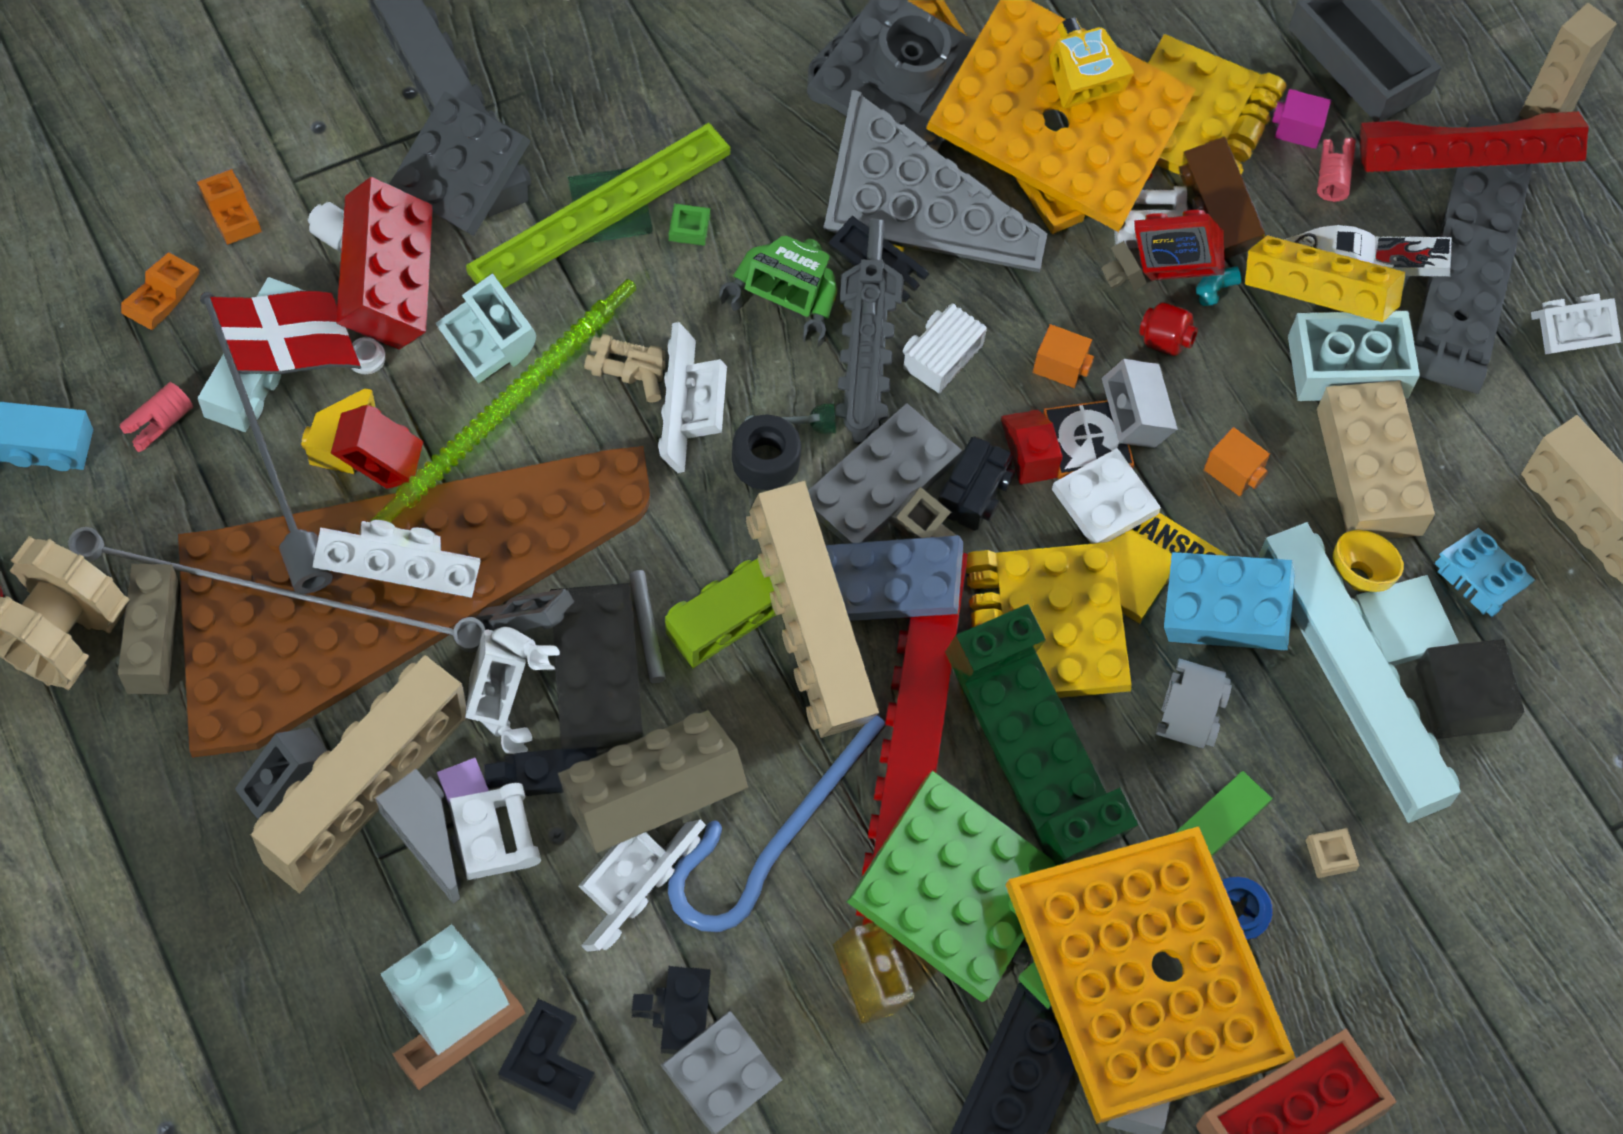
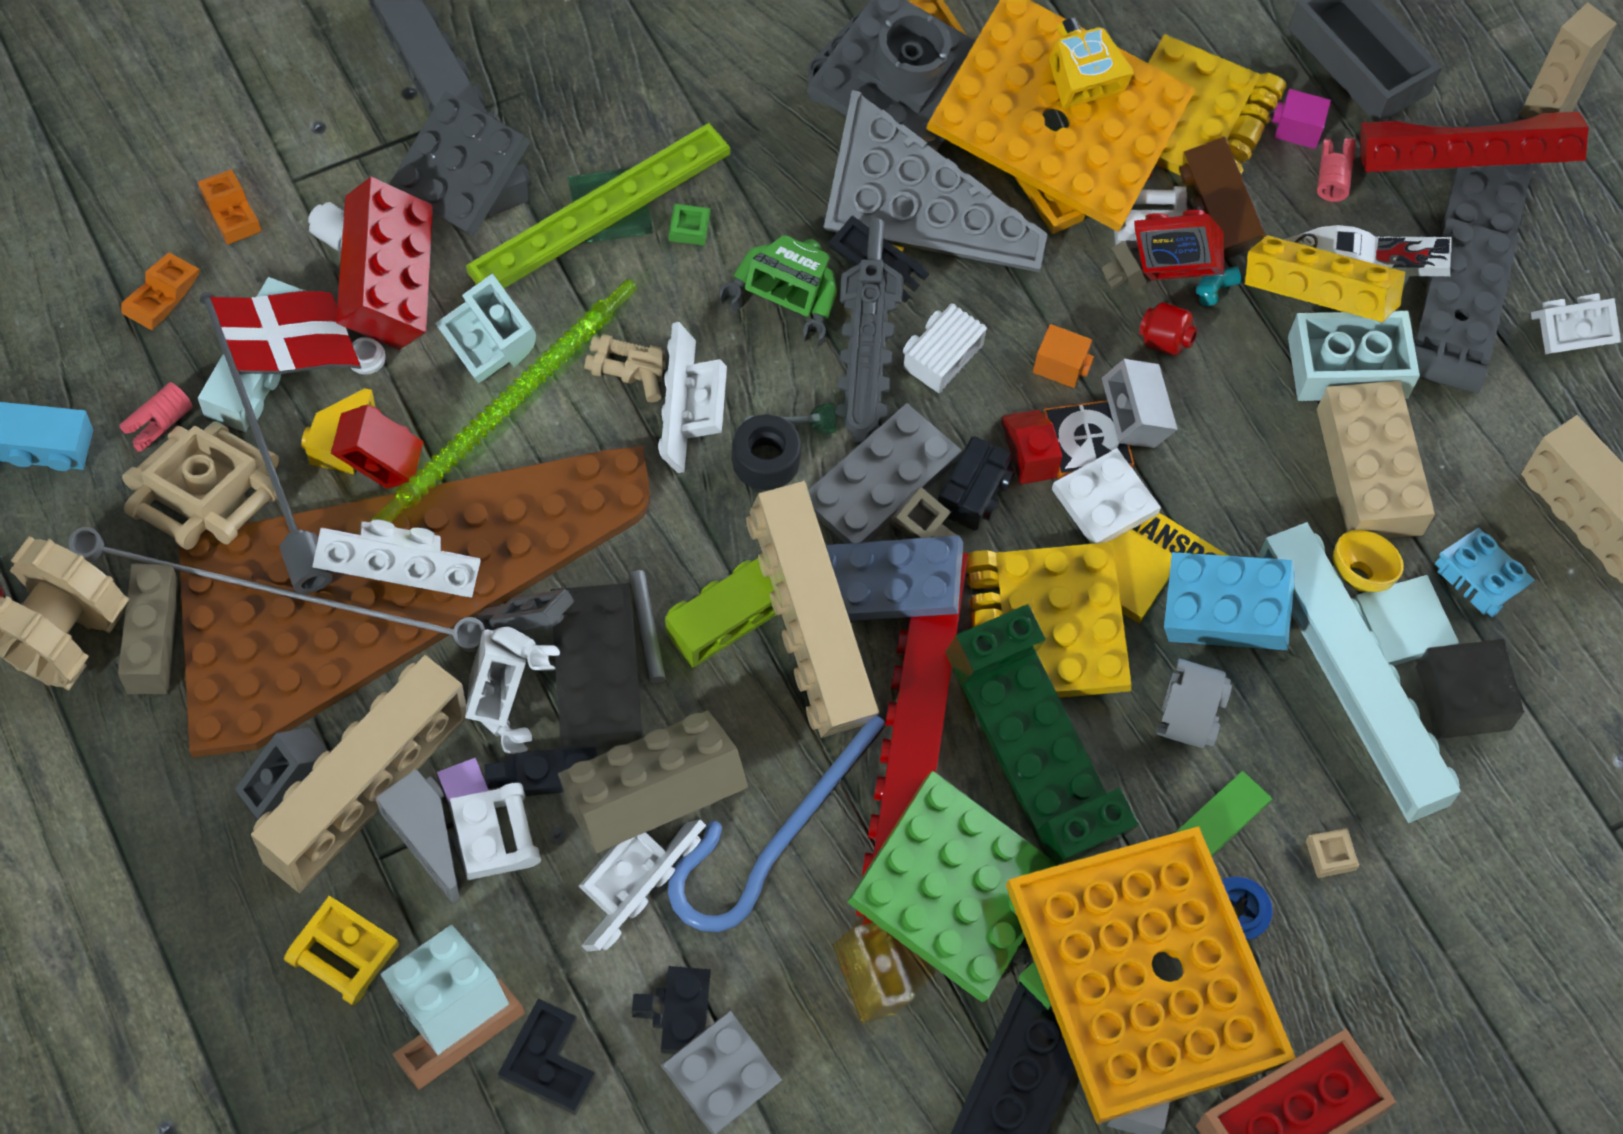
orange brick [1204,427,1270,497] -> none
none -> tan brick [122,421,279,550]
none -> yellow plate [284,896,399,1006]

